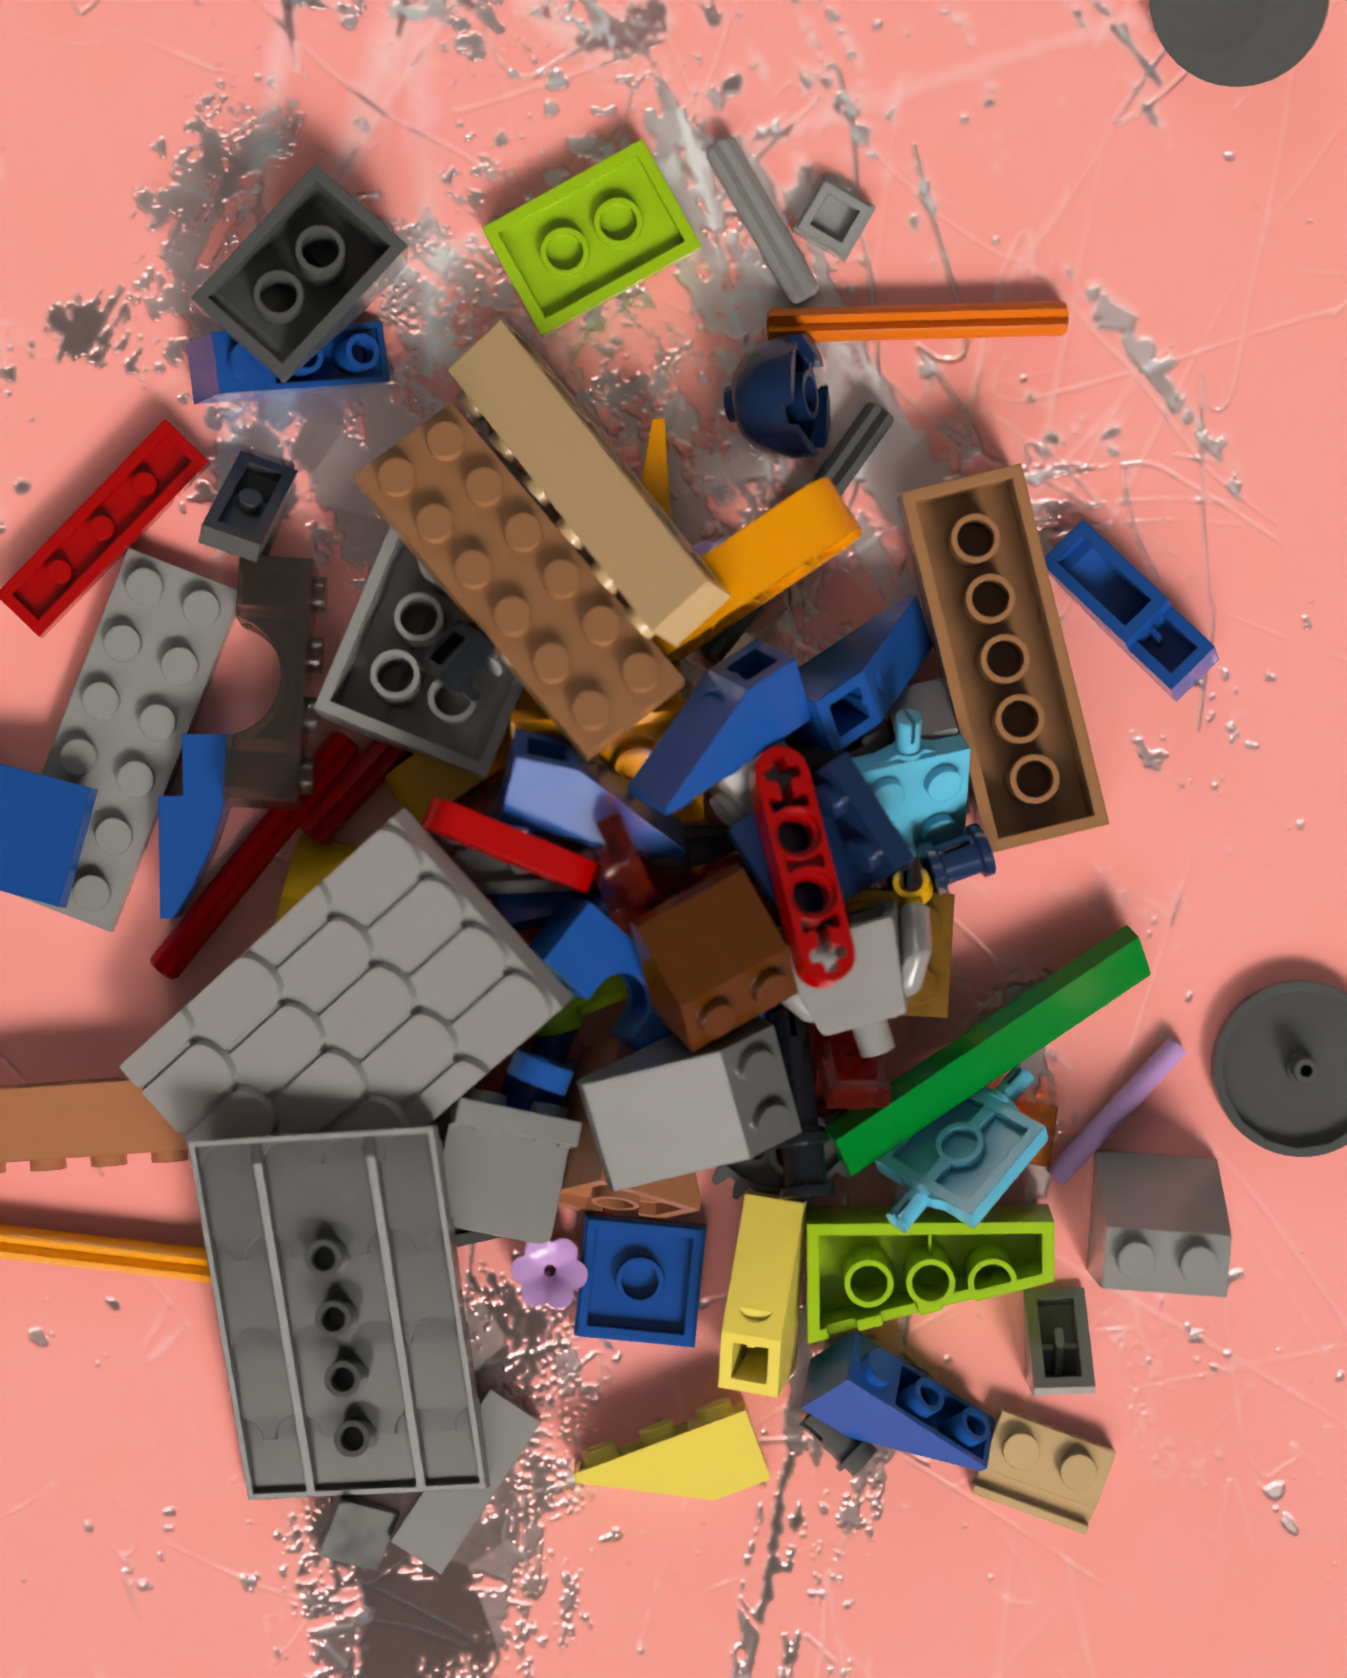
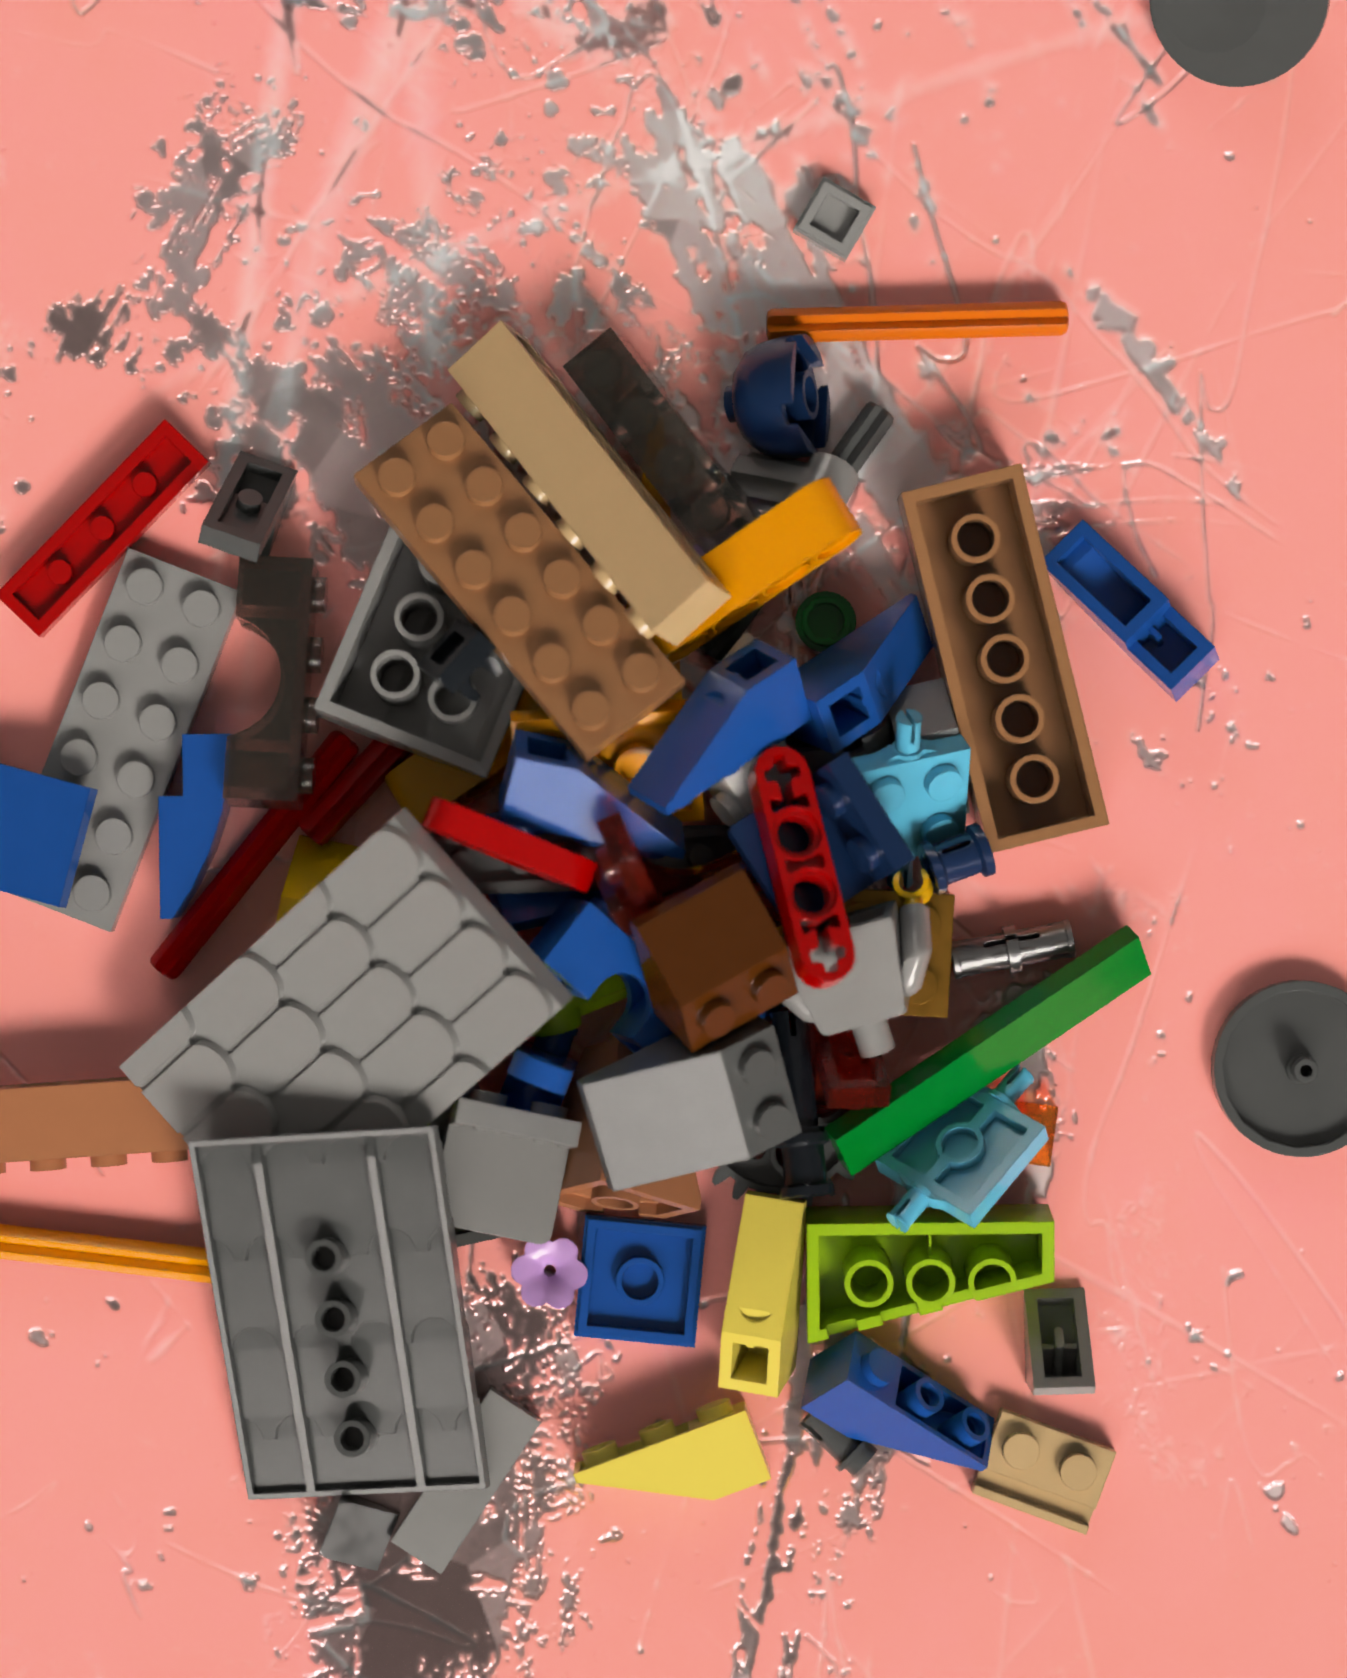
blue slope [186,321,390,405] -> none
dark grey slope [190,164,408,383] -> none
lime plate [482,139,702,338] -> none
light grey axle [706,136,819,306] -> none
lavender bar [1046,1036,1187,1186] -> none
light grey slope [1086,1150,1232,1298] -> none
none -> clear smoke arch [563,327,762,554]
none -> light grey piece [729,452,859,511]
none -> green plate [795,591,856,652]
none -> flat silver pin [951,919,1076,980]

